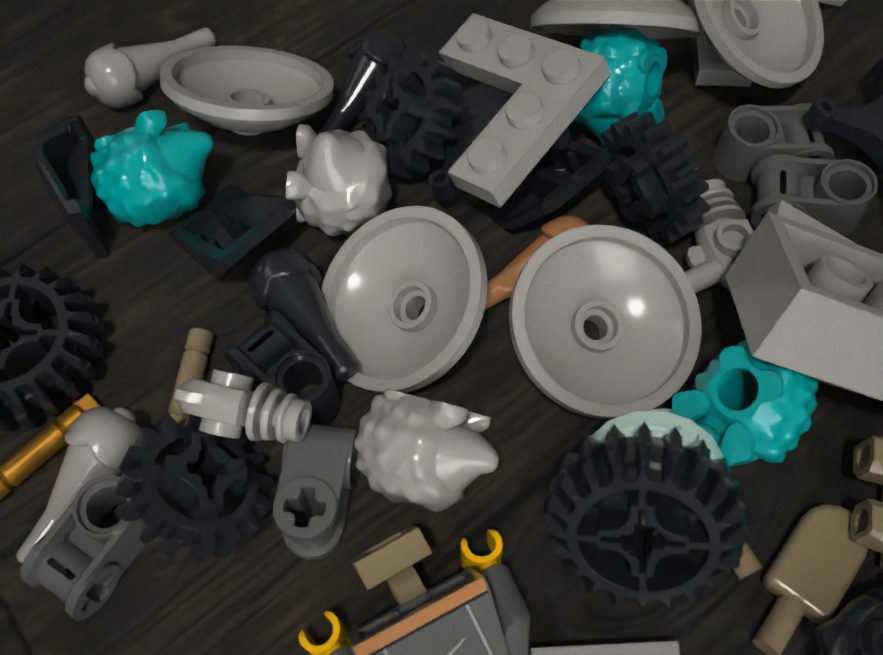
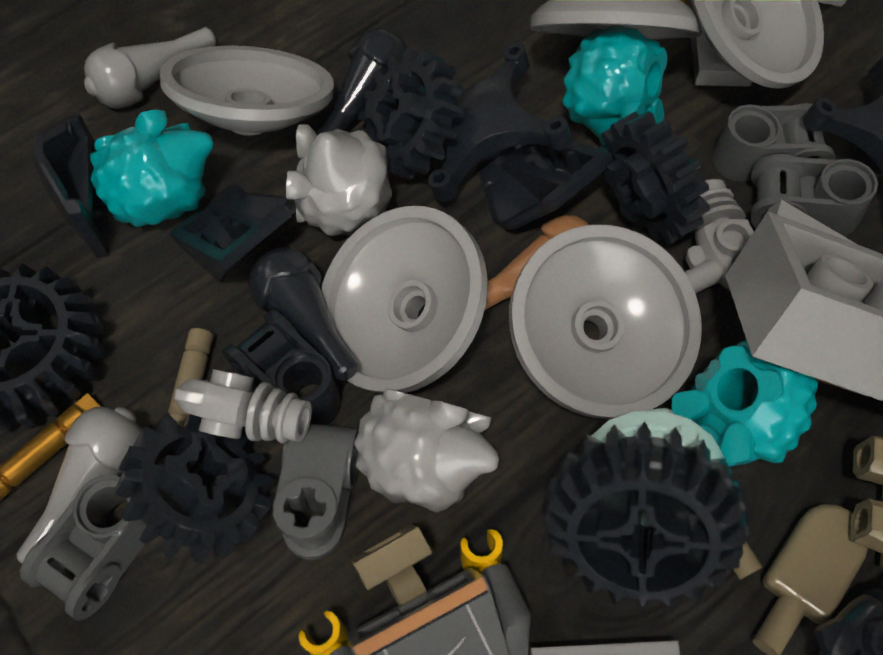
light grey plate [438,13,611,208] -> none

